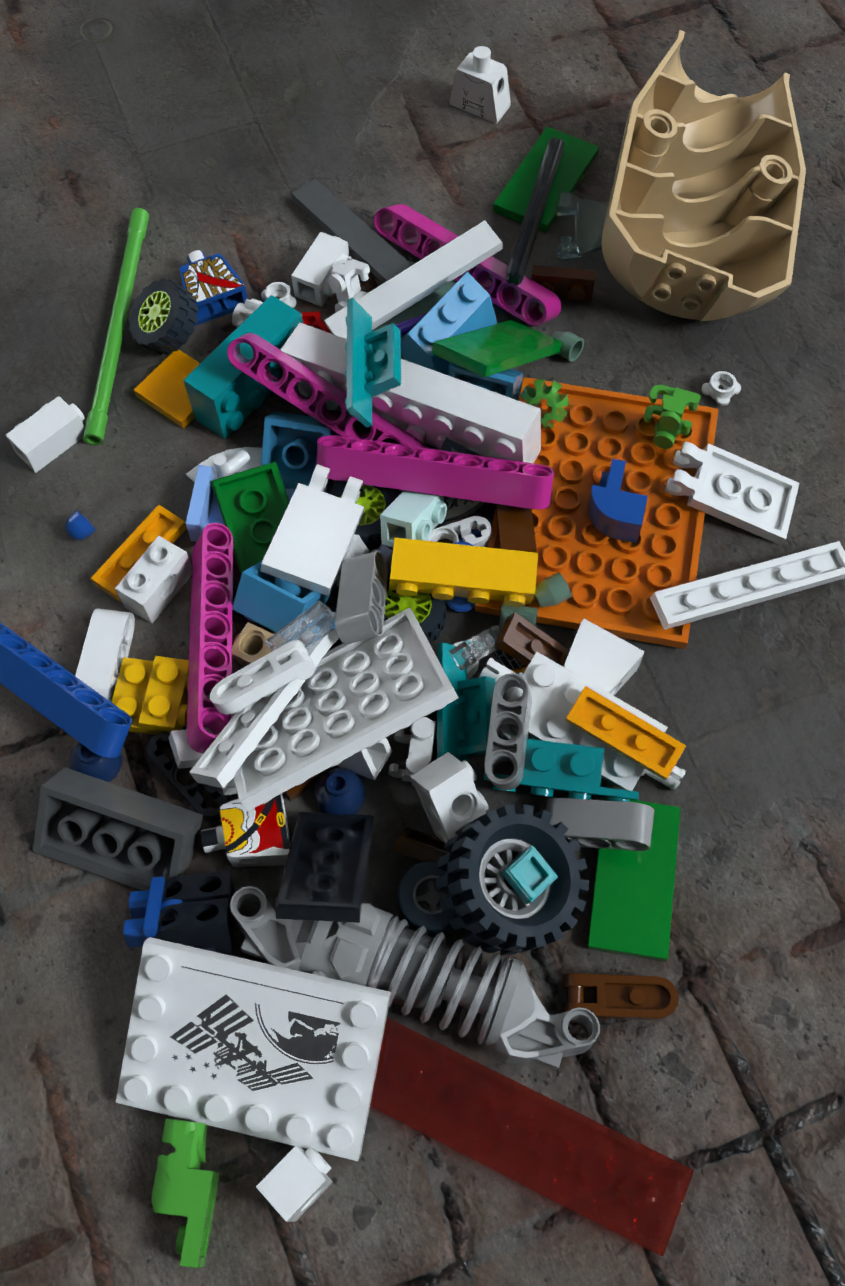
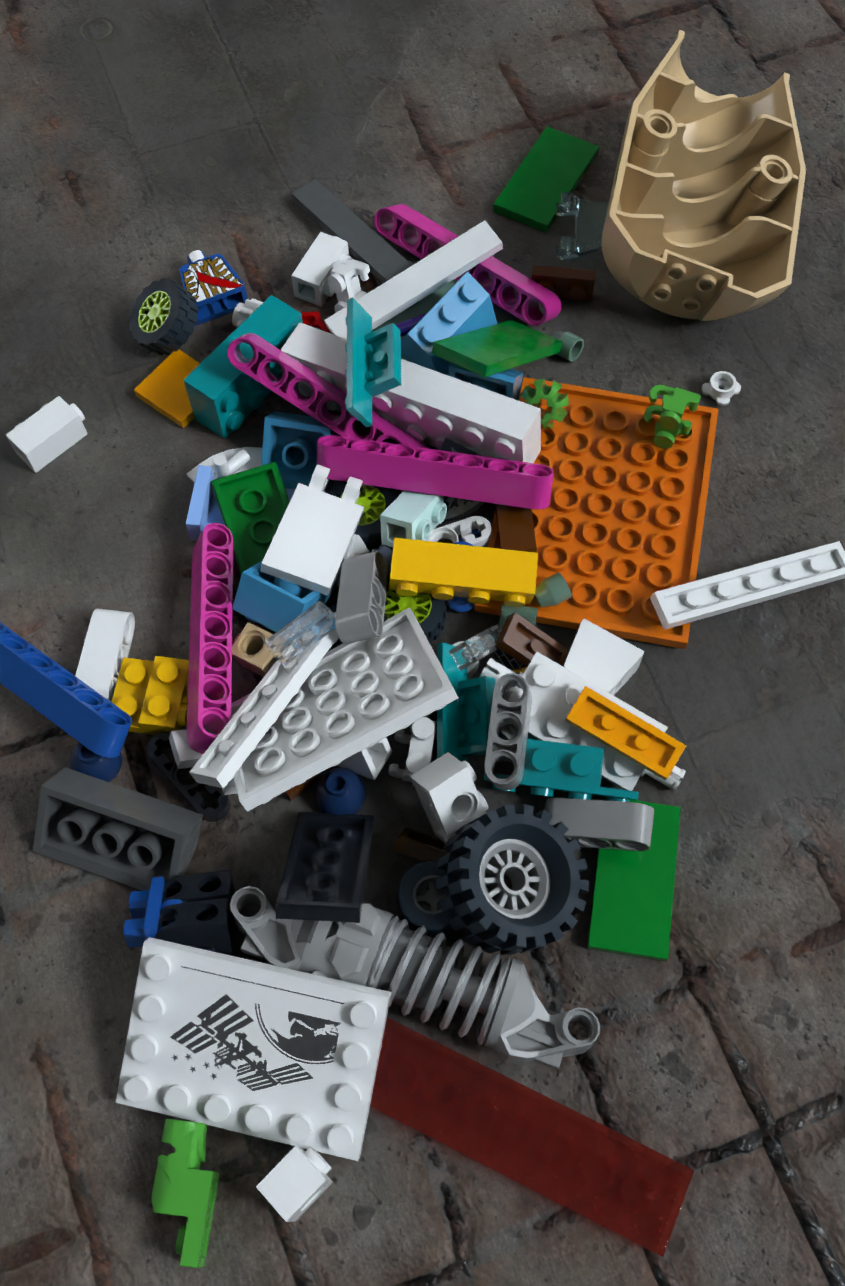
blue hinge [66,510,96,540] -> none
bright green piece [83,208,149,446] -> none
light orange plate [91,505,187,602] -> none
white brick [115,536,192,624] -> none
torso [201,793,291,867] -> none
white plate [210,640,316,715] -> none
white plate [261,282,297,308] -> none
white torso [450,46,511,124] -> none
teal tile [500,845,558,904] -> none
black axle [505,137,565,285] -> none
reddish brown plate [563,973,679,1020] -> none
blue brick [588,459,648,543] -> none
white tile [665,442,799,544] -> none

